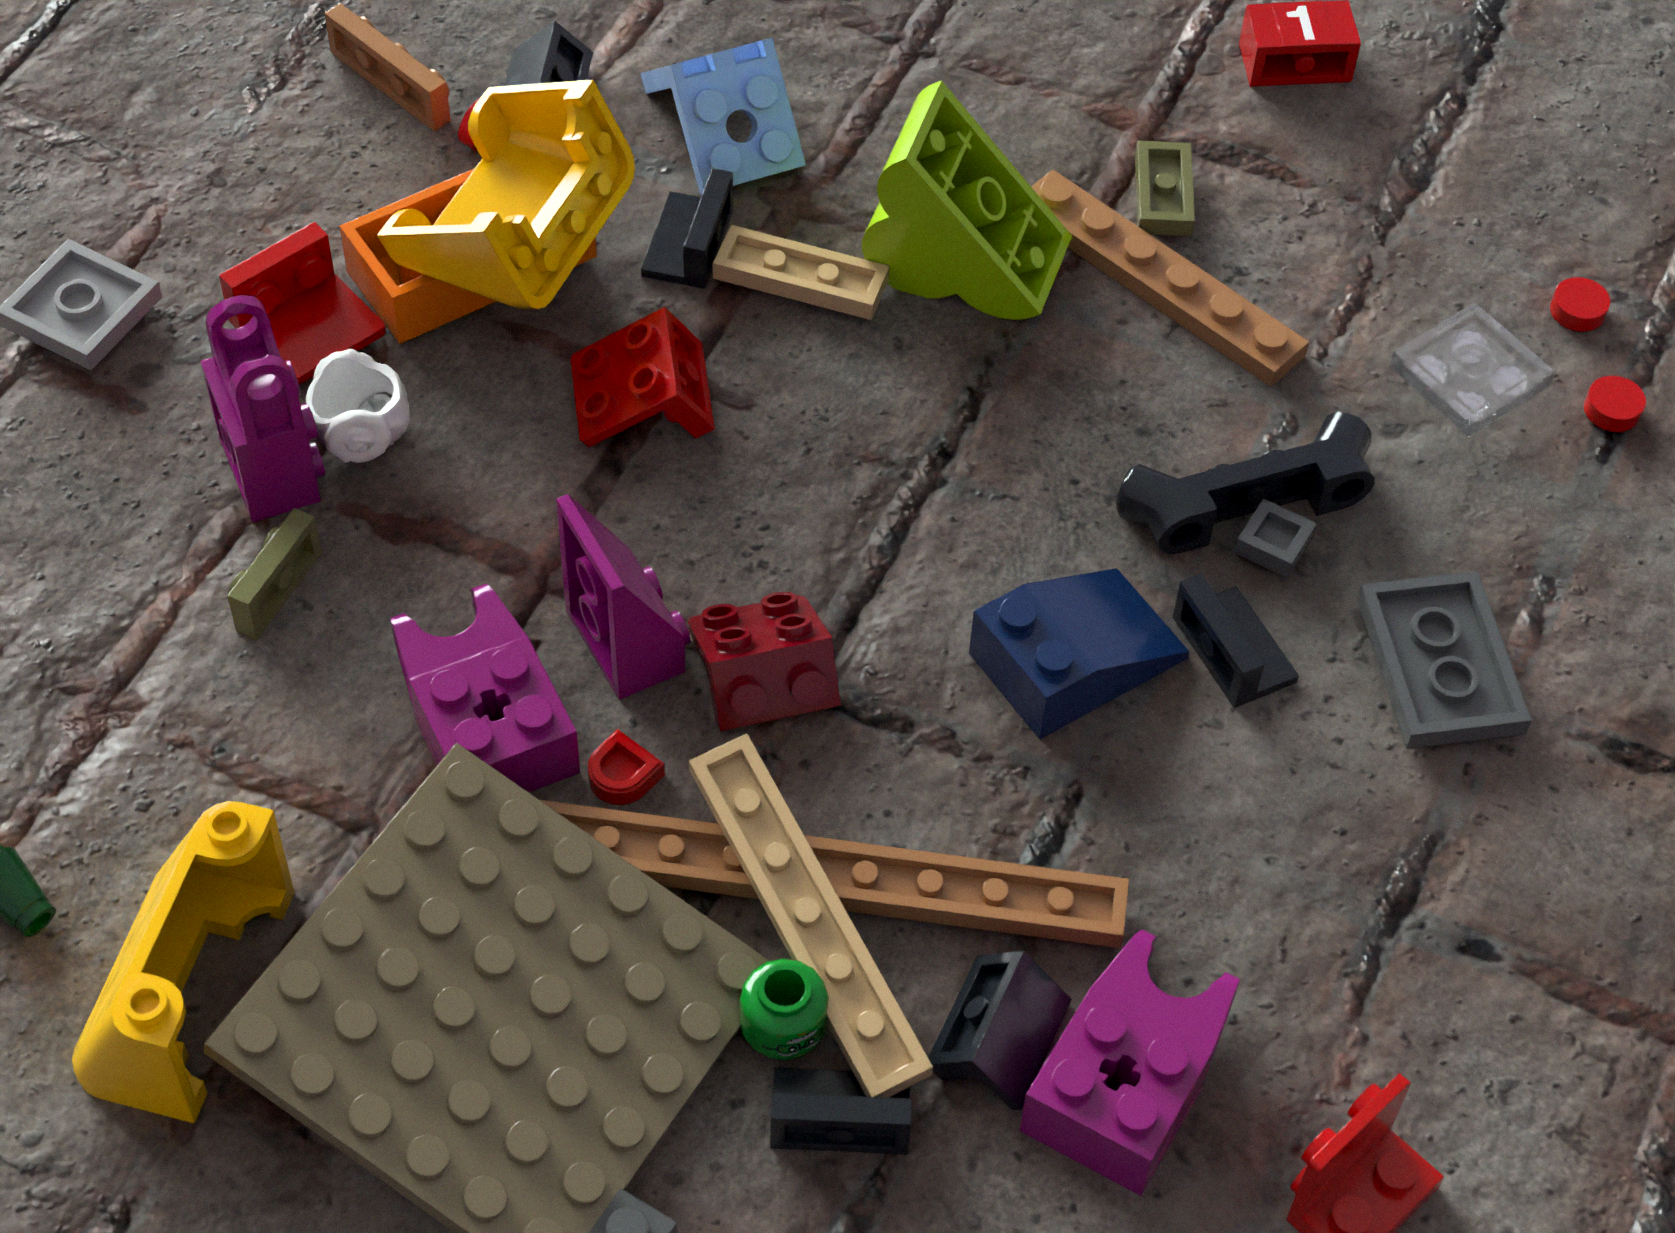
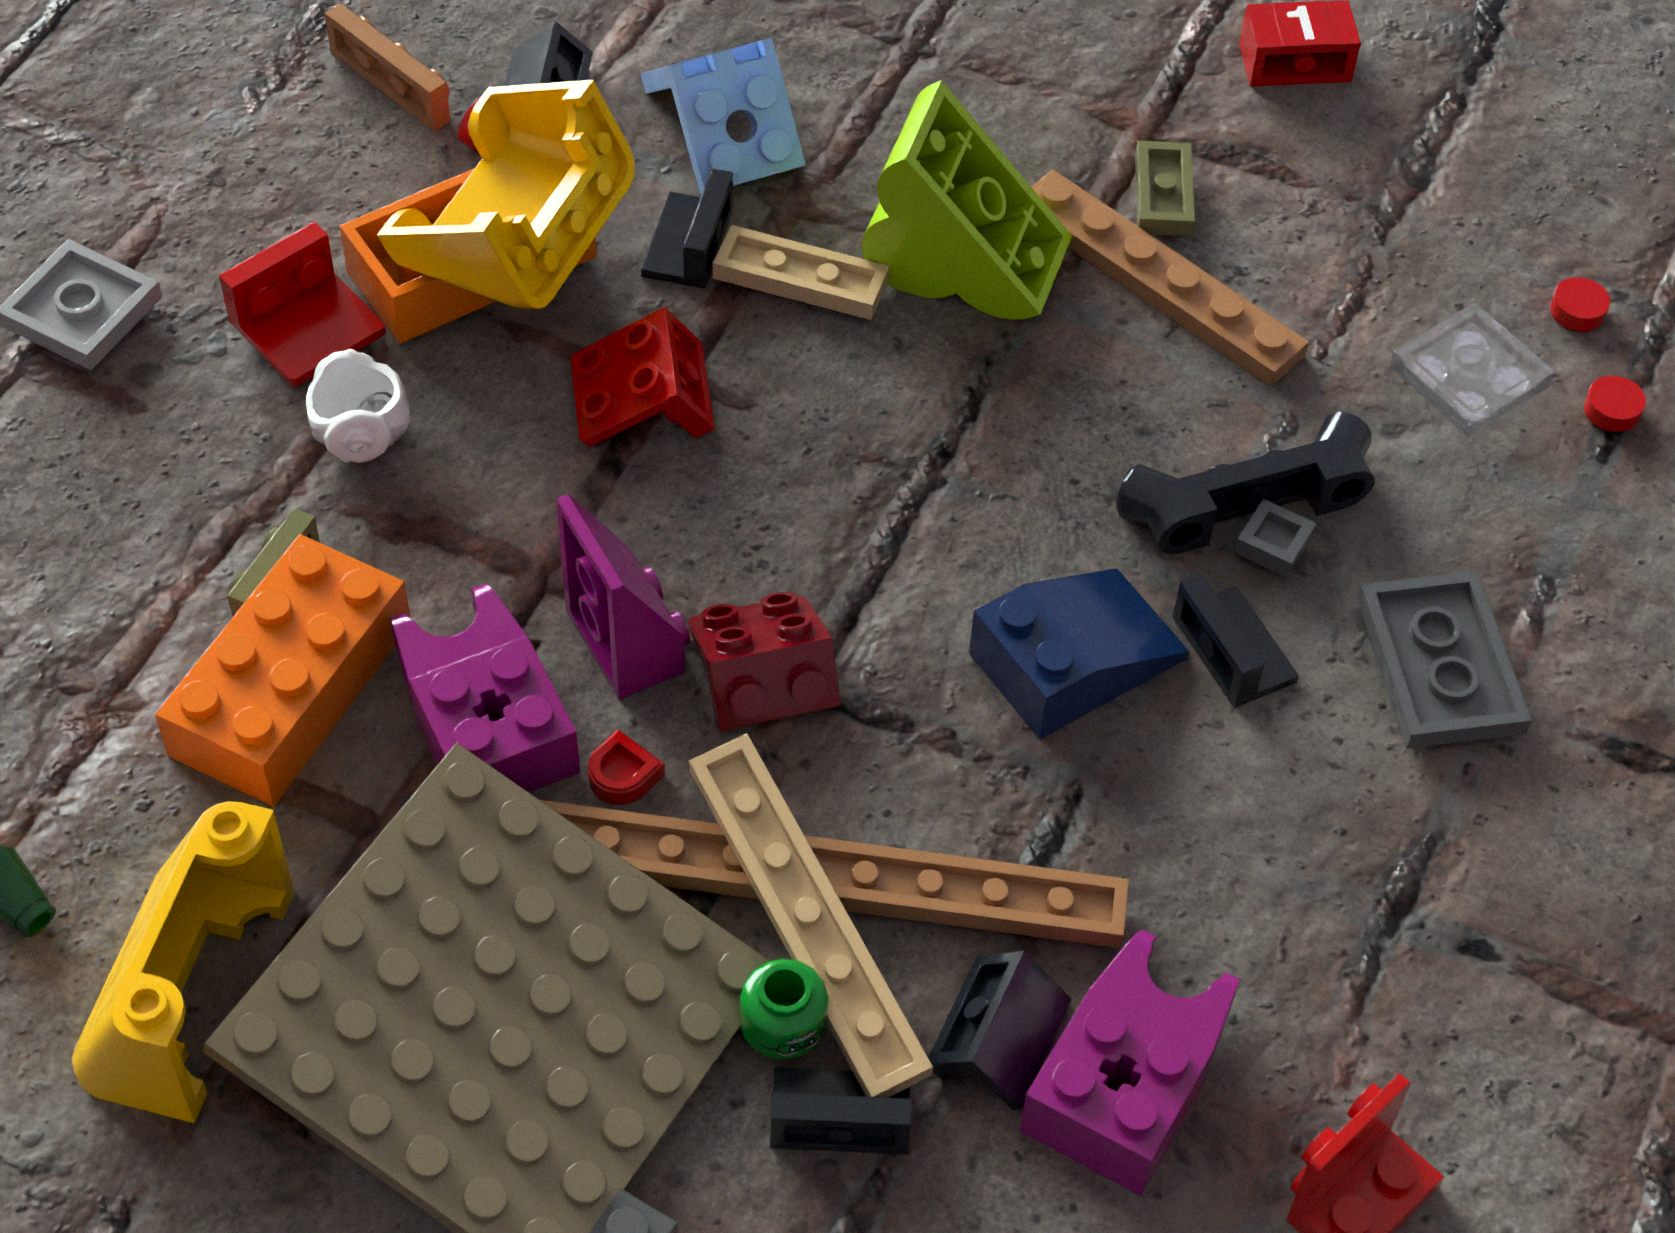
magenta brick [200,295,326,523] -> none
none -> orange brick [155,534,411,807]

